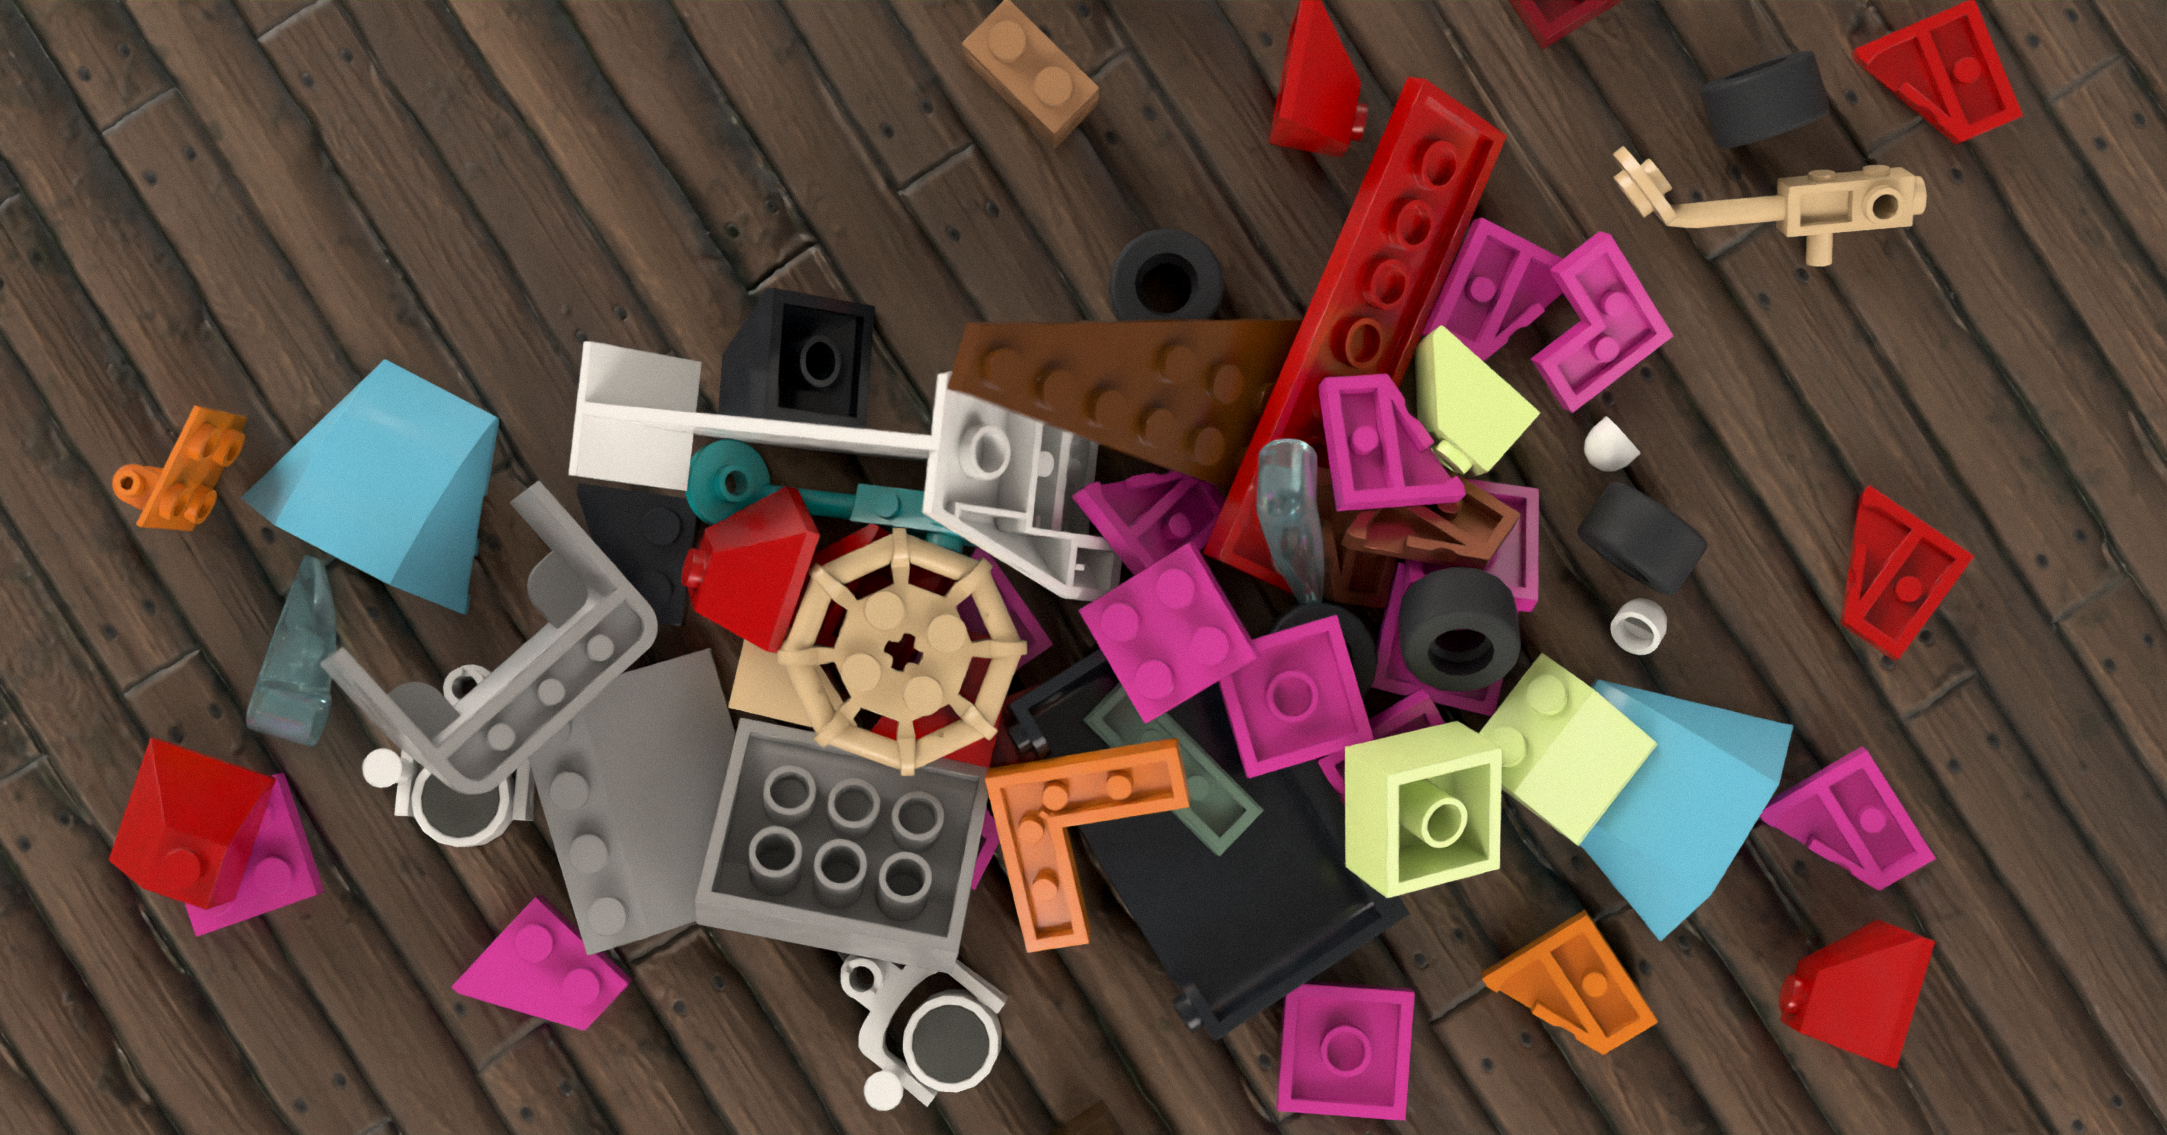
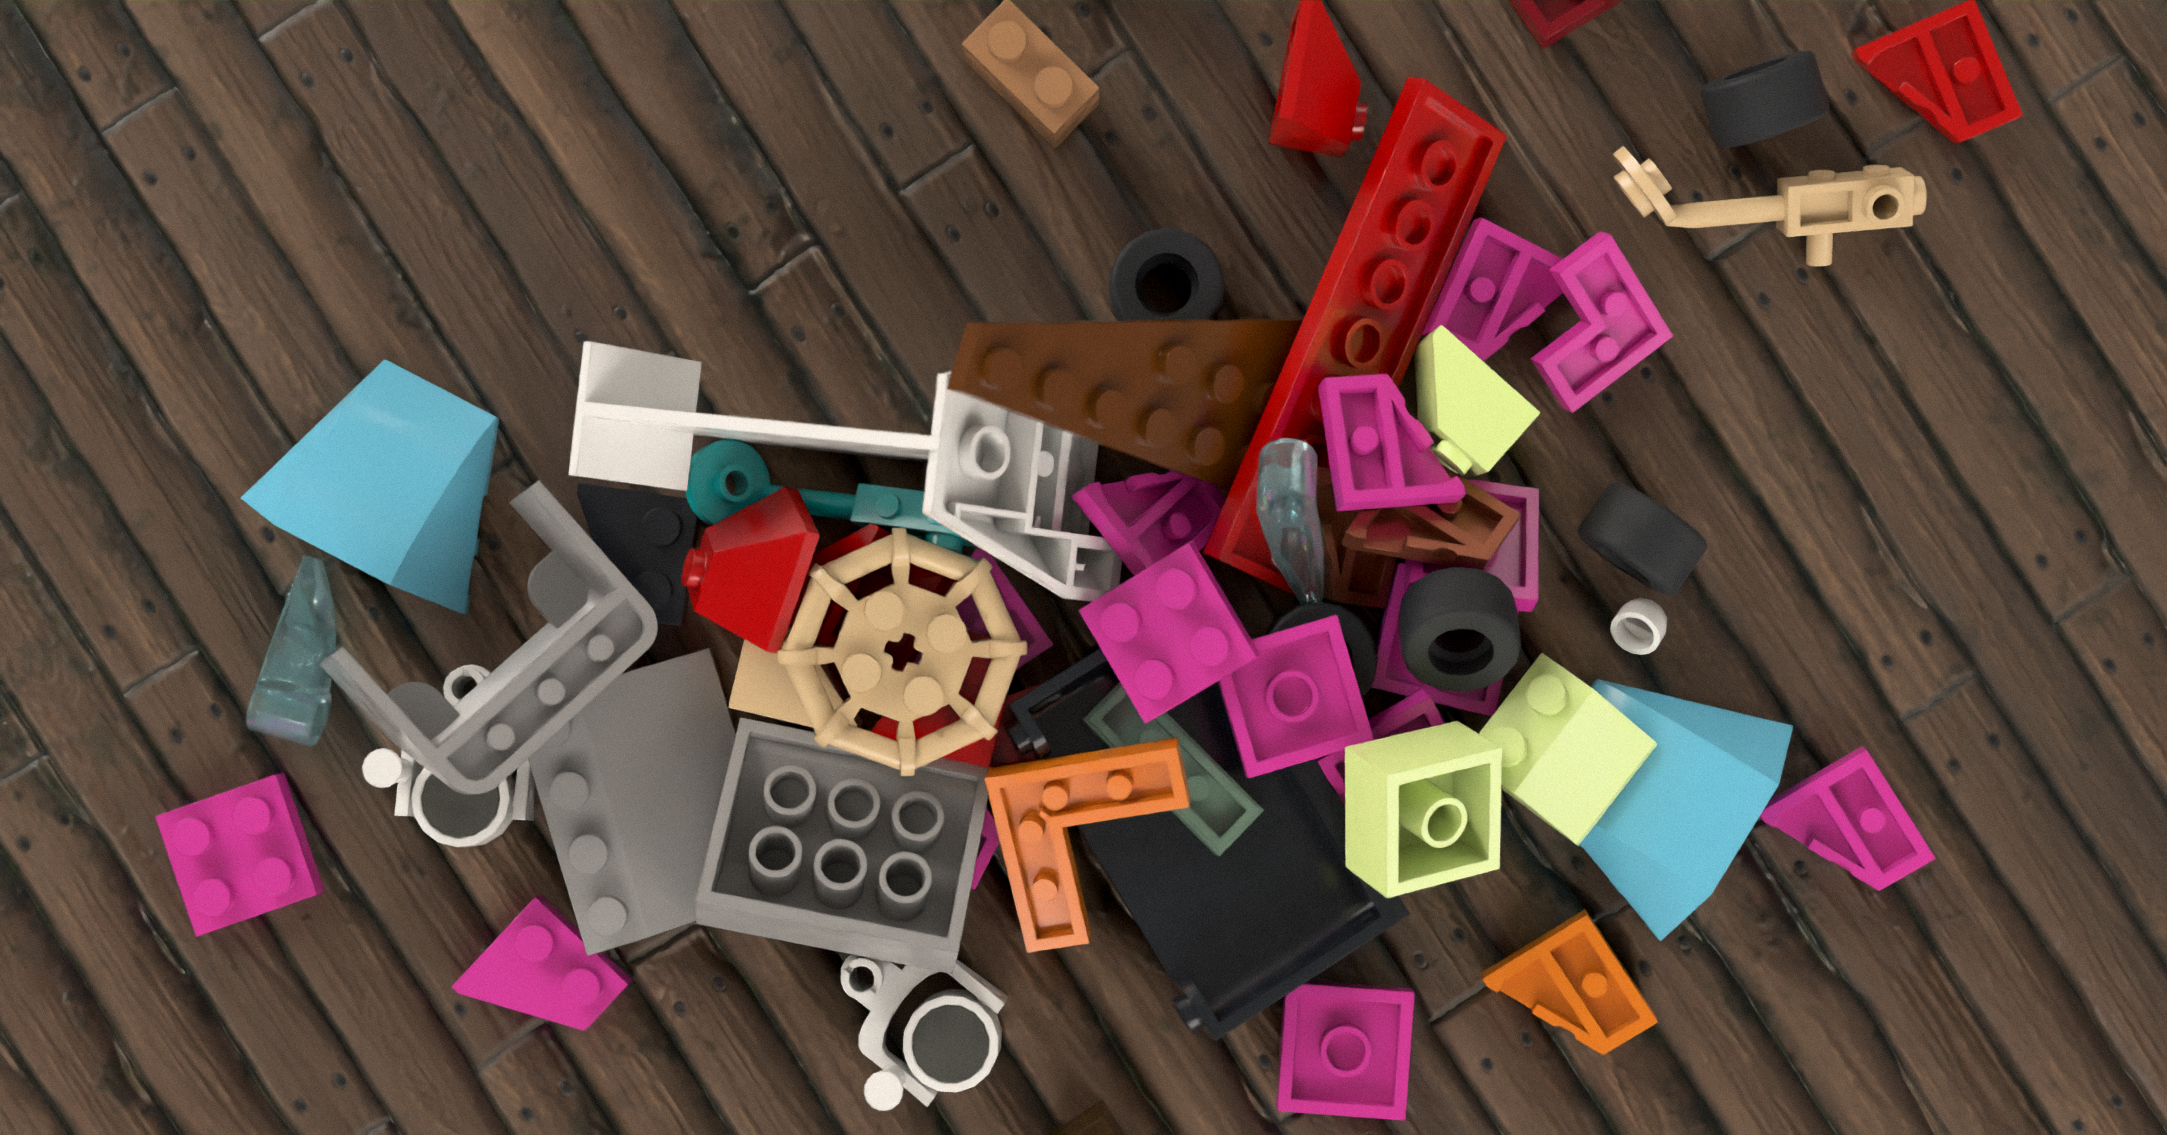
red slope [109,737,276,910] -> none
orange hinge [112,405,248,531] -> none
black slope [718,288,875,429] -> none
white hinge [1584,416,1641,472] -> none
red slope [1779,919,1935,1069] -> none
red wing [1840,485,1974,661] -> none

